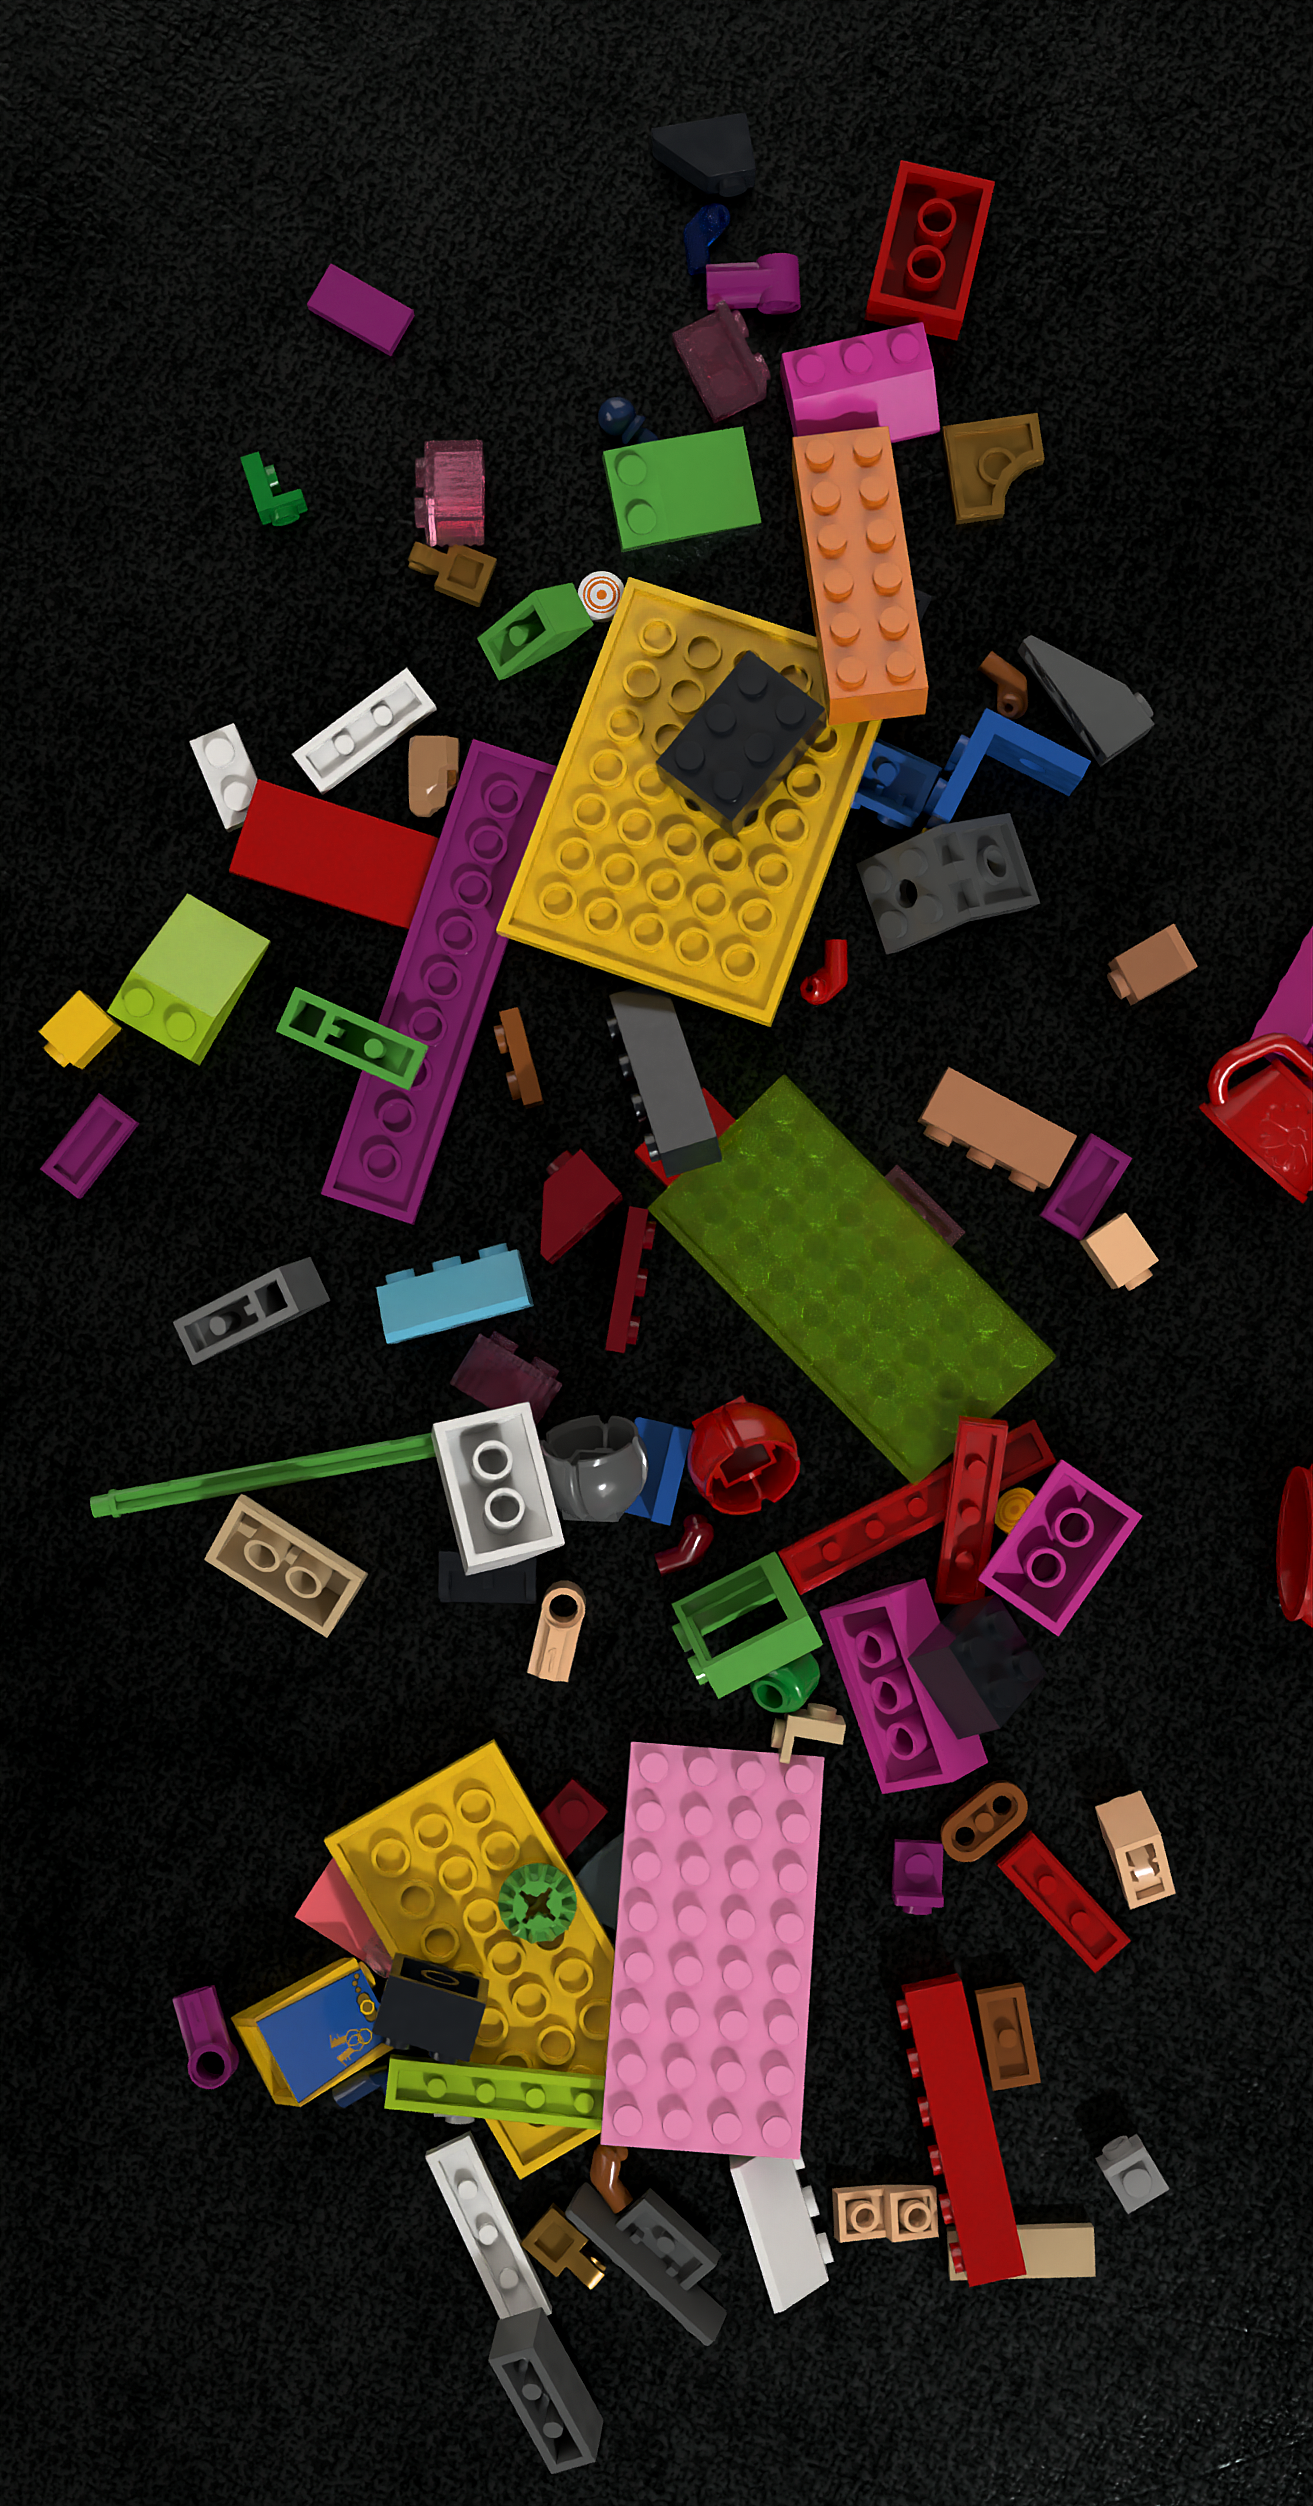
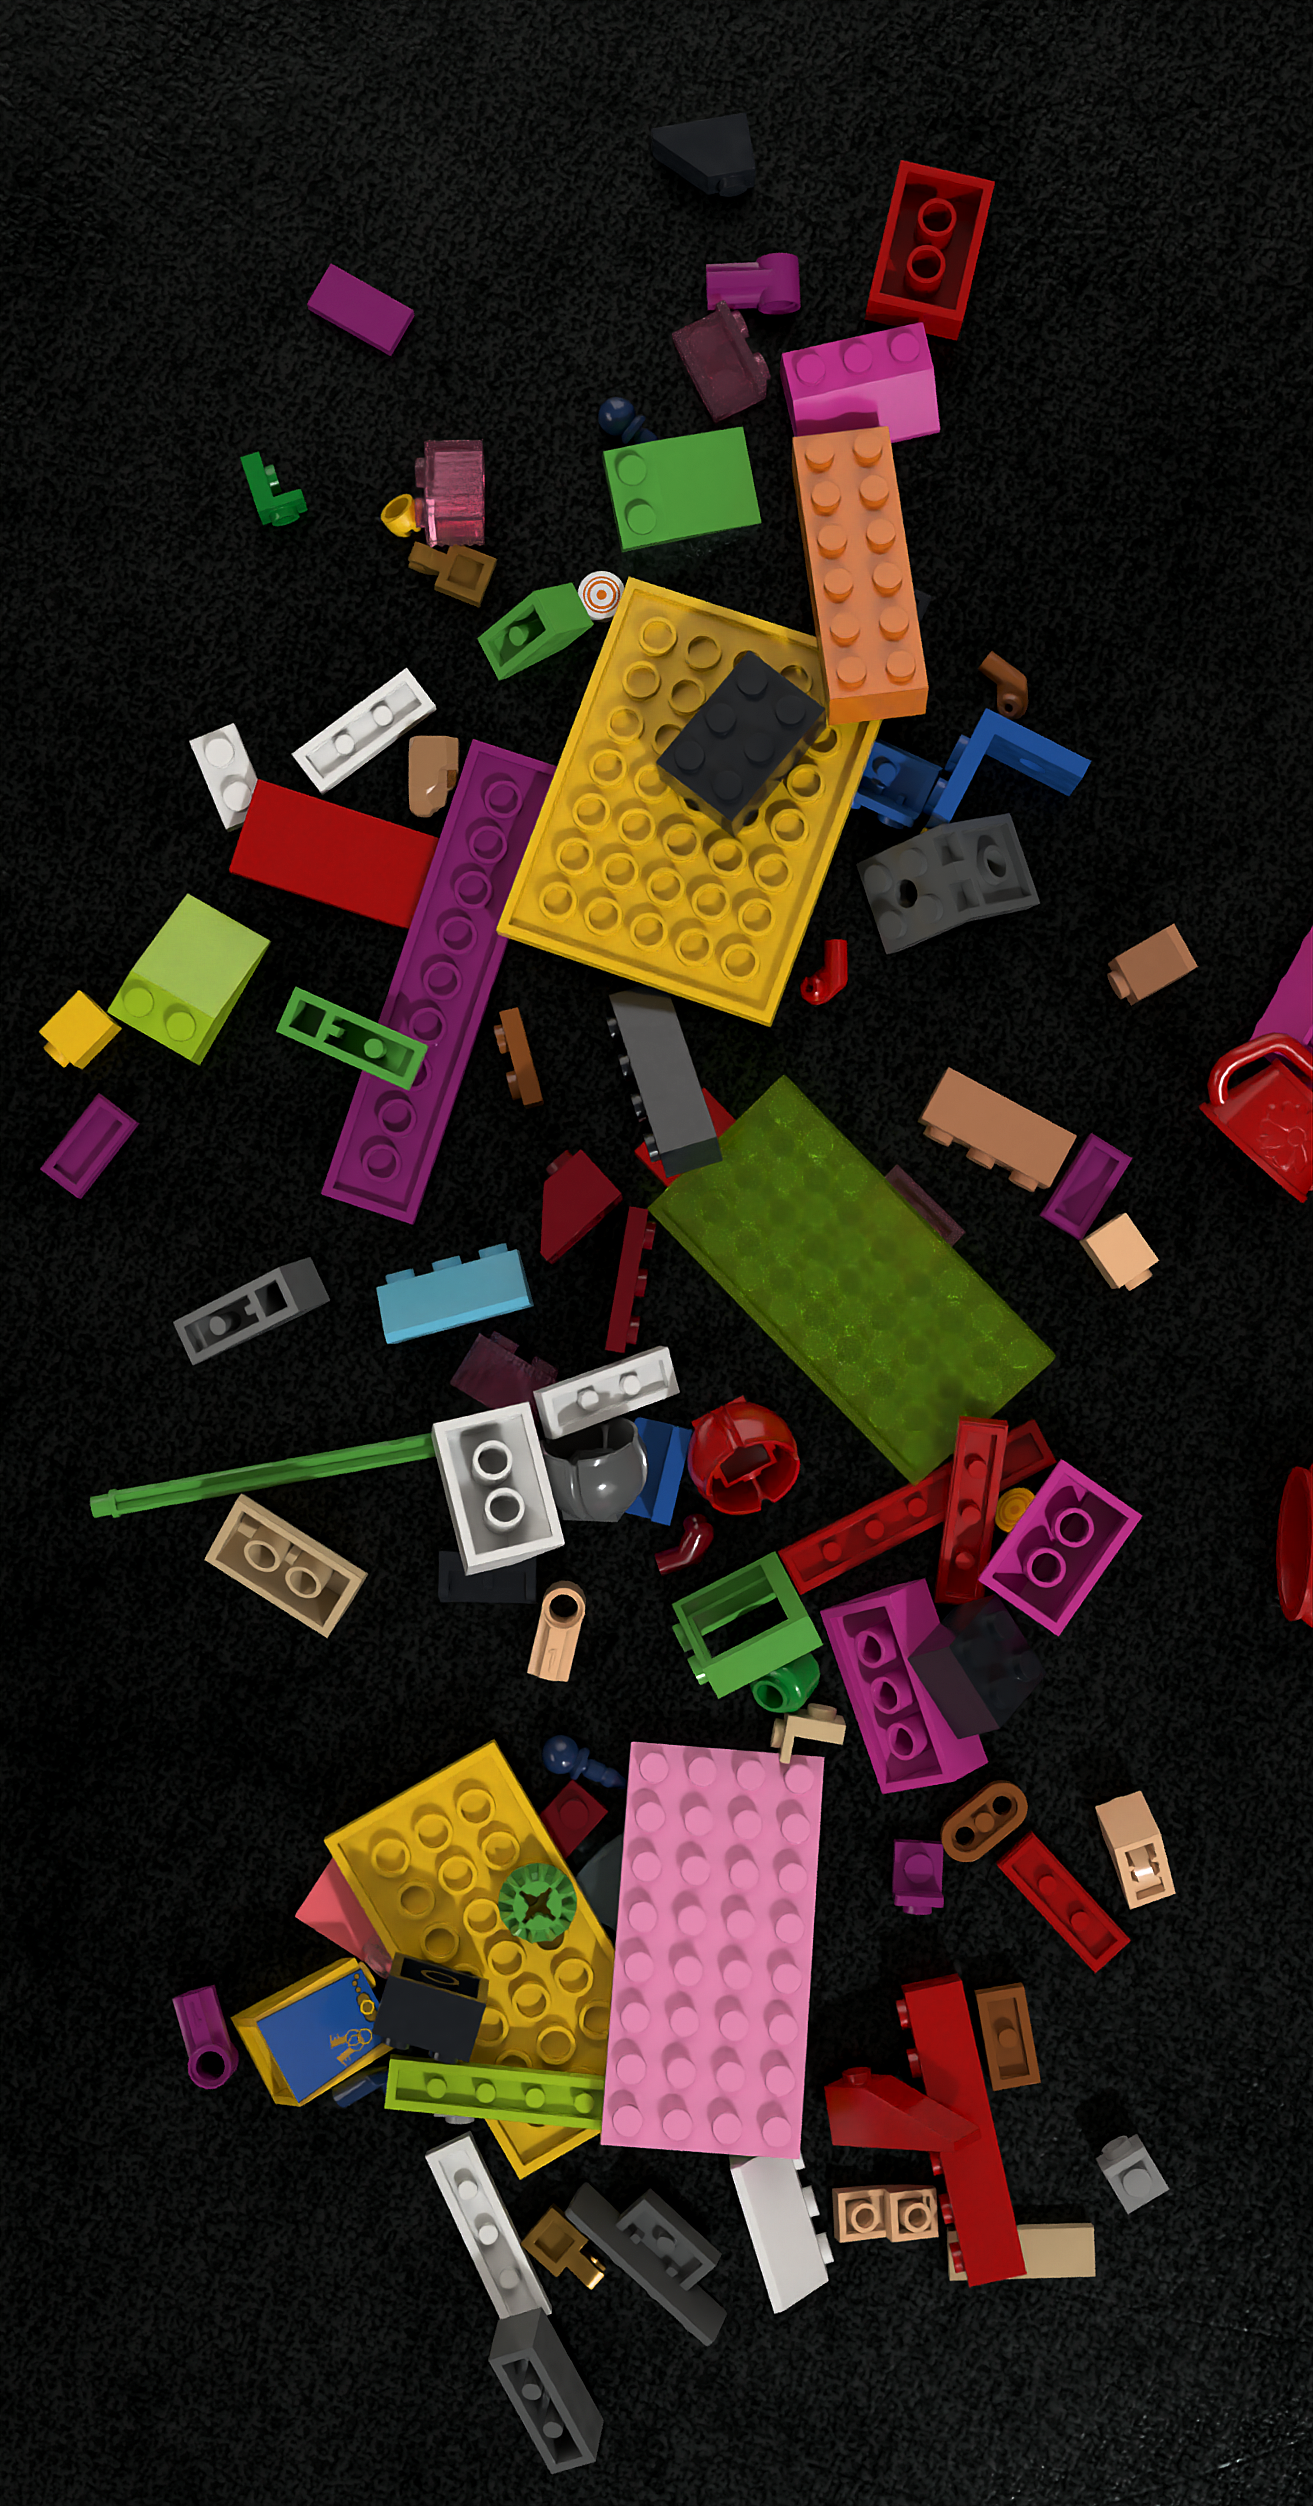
dark orange arm [590,2144,633,2213] -> none
clear blue arm [683,203,730,275] -> none
pearl gold tile [942,413,1044,525] -> none
dark grey slope [1018,635,1154,767] -> none
none -> yellow hinge [381,494,423,538]
none -> white plate [533,1346,680,1440]
none -> dark blue bar [541,1735,628,1789]
none -> red slope [824,2067,982,2153]

